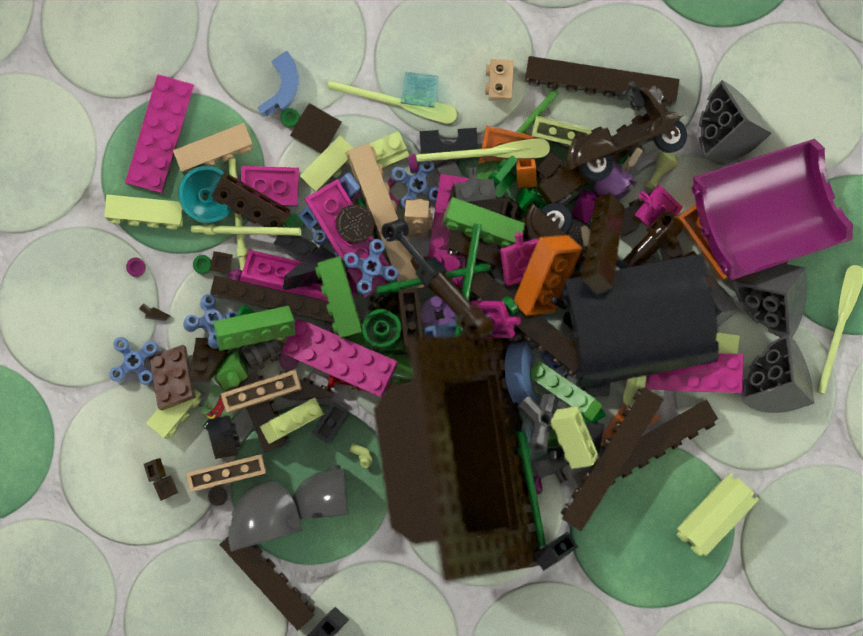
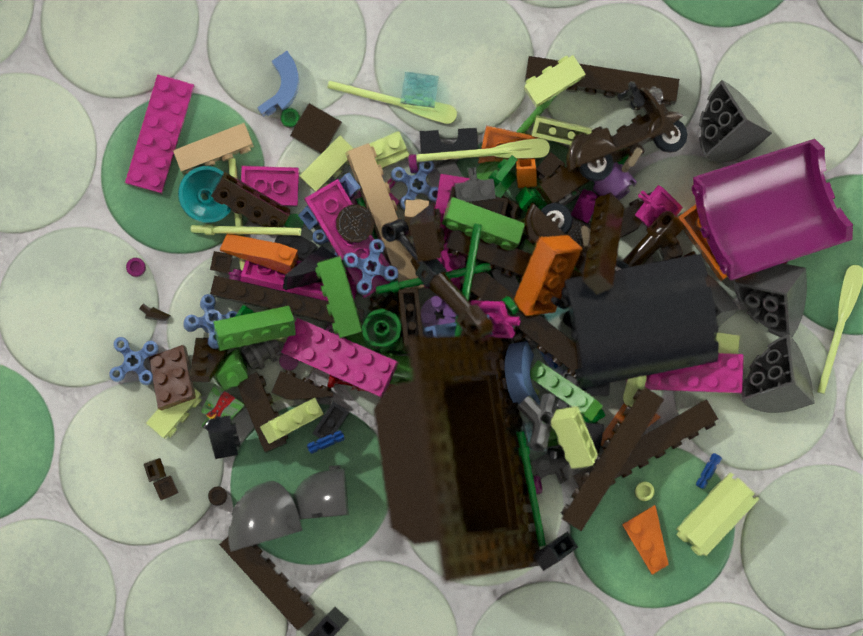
yellowish green brick [104,195,184,230] -> none
tan brick [186,454,267,492] -> none
green tile [193,255,212,275] -> none
tan brick [221,370,302,414] -> none
yellowish green arm [349,443,373,469] -> none
tan brick [485,59,514,101] -> none
dark pink plate [500,232,538,286] -> none
yellowish green piece [644,152,678,191] -> none
none -> orange slope [220,234,298,274]
none -> blue axle [307,431,345,454]
none -> dark brown slope [411,203,445,262]
none -> yellowish green brick [524,55,585,108]
none -> orange wing [622,505,669,575]
none -> yellowish green tile [635,482,655,501]
none -> blue axle [696,453,722,489]

